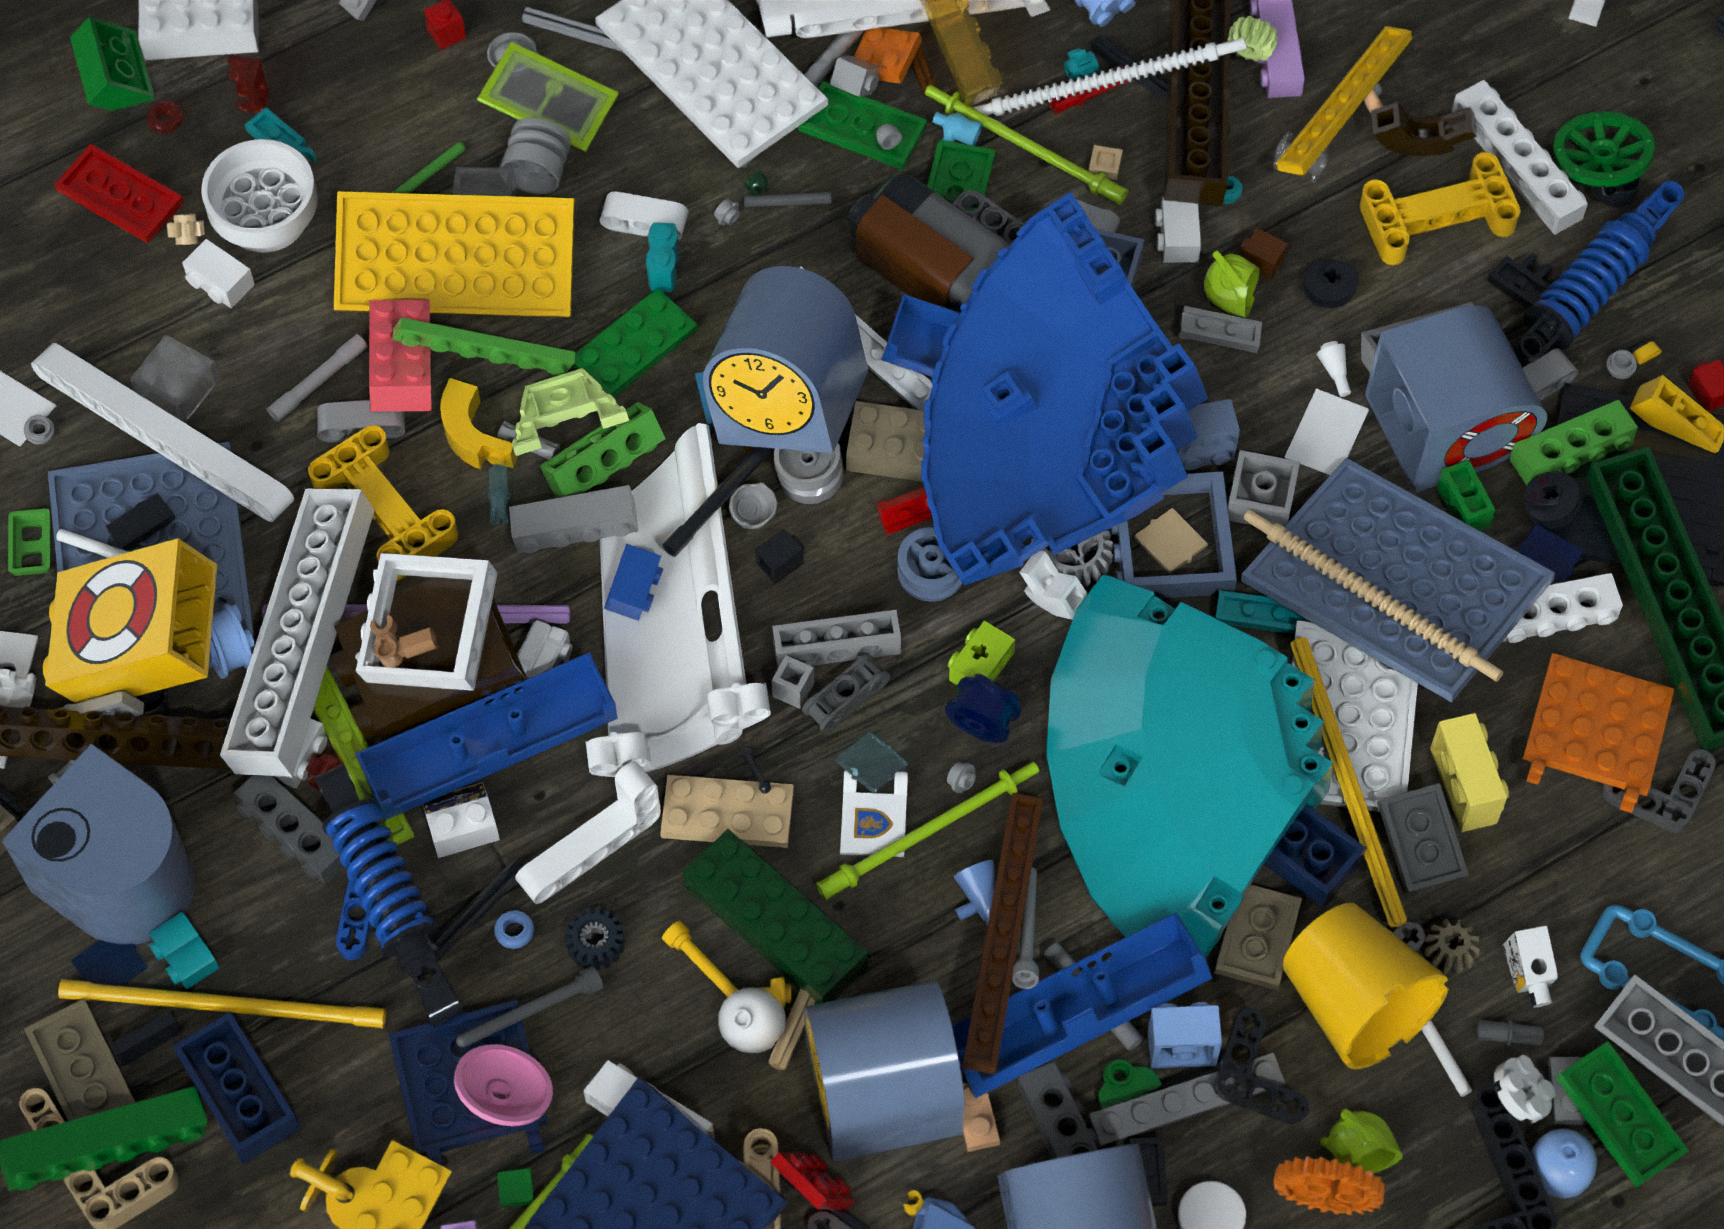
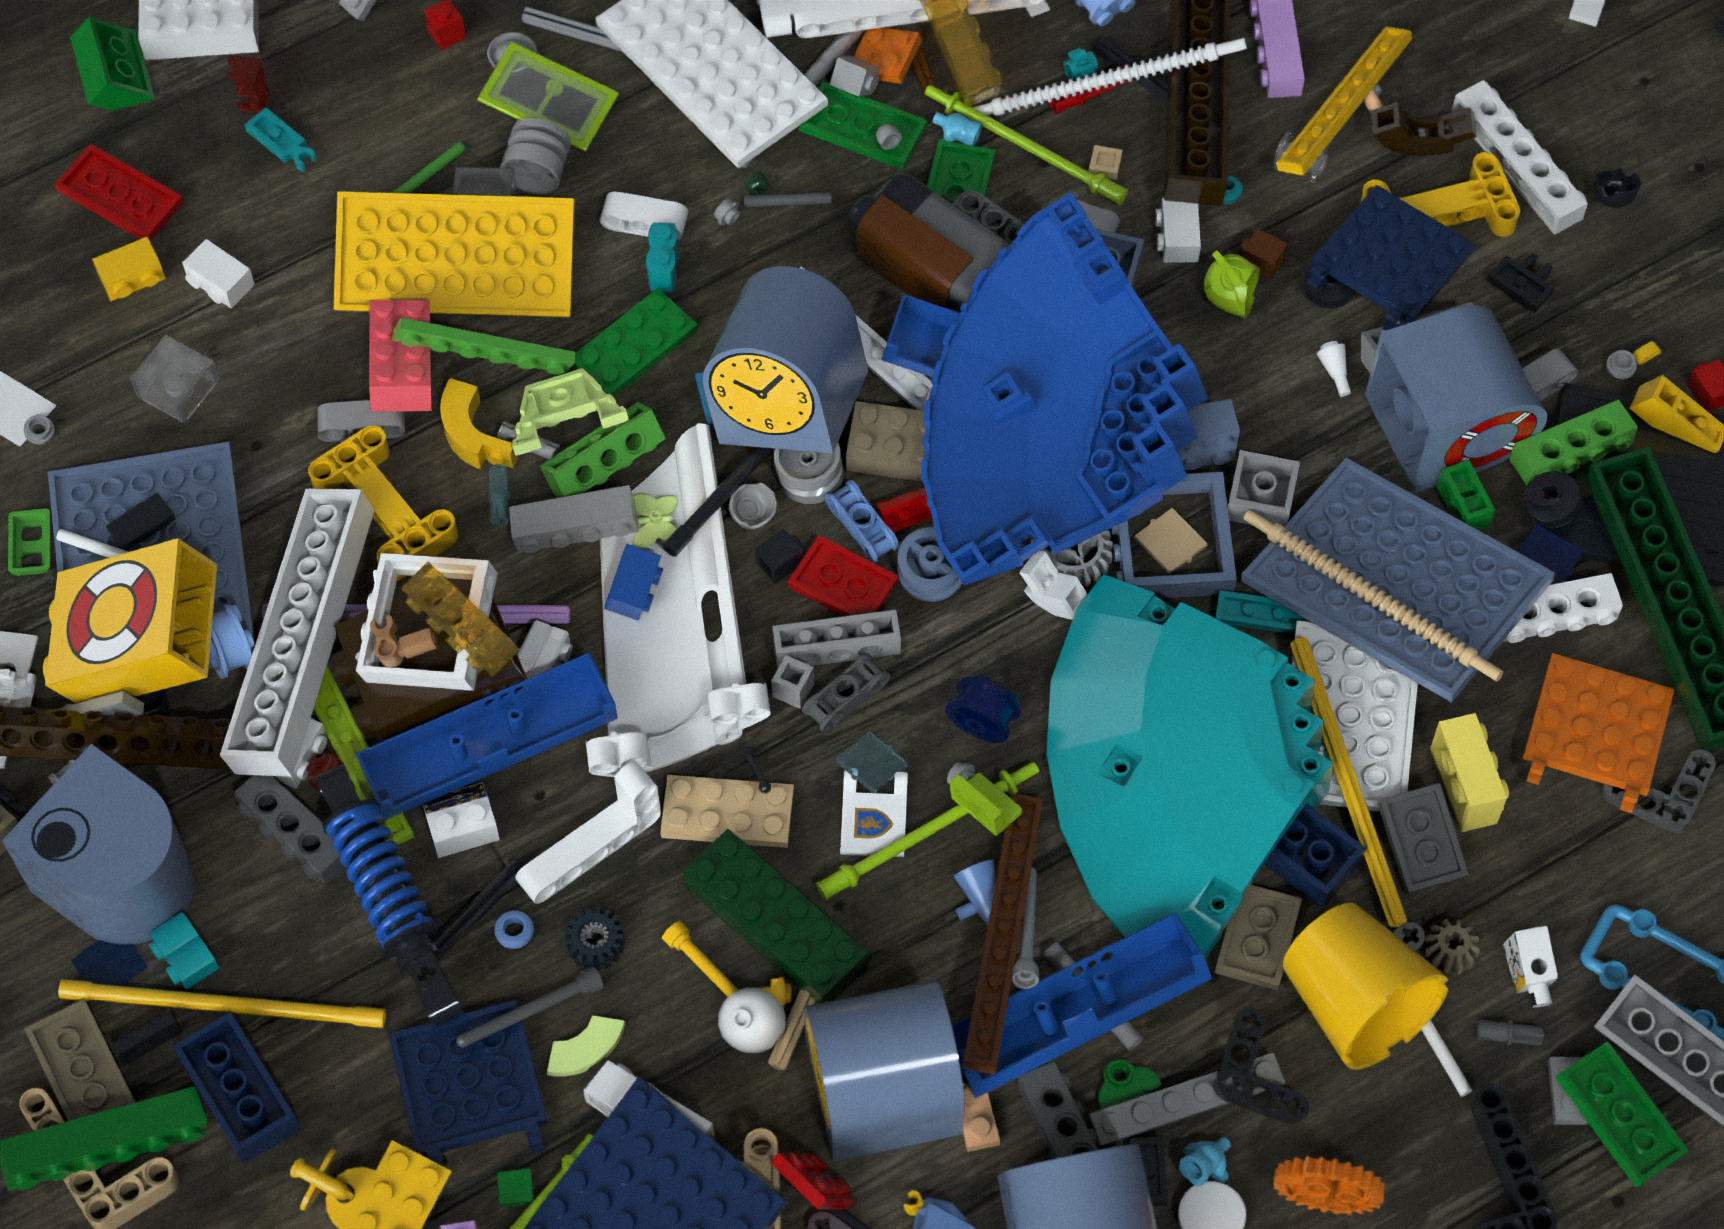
white beam [31,343,294,522] -> none
clear red piece [146,101,183,134] -> none
tan gear [167,213,205,245] -> none
white wheel [201,139,318,252] -> none
light grey piece [267,334,368,422] -> none
blue beam [336,871,372,960] -> none
bright pink dish [454,1045,553,1126] -> none
lime brick [948,621,1016,699] -> none
light blue brick [1148,1002,1222,1068] -> none
light grey hinge [1178,306,1262,353] -> none
yellowish green gear [1228,16,1278,62] -> none
white sticker [1284,389,1369,475] -> none
lime helmet [1320,1109,1403,1173] -> none
white plate [1494,1055,1556,1123] -> none
piece [1511,181,1684,368] -> none
light blue cylinder [1530,1128,1597,1199] -> none
green wheel [1553,111,1655,187] -> none
none -> yellow brick [92,237,166,301]
none -> clear yellow brick [401,562,520,677]
none -> yellowish green tile [547,1016,625,1077]
none -> yellowish green piece [634,494,678,549]
none -> red plate [787,535,899,617]
none -> medium blue piece [824,480,900,563]
none -> lime panel [949,773,1022,836]
none -> medium azure piece [1179,1137,1231,1186]
none -> dark blue plate [1307,185,1476,331]

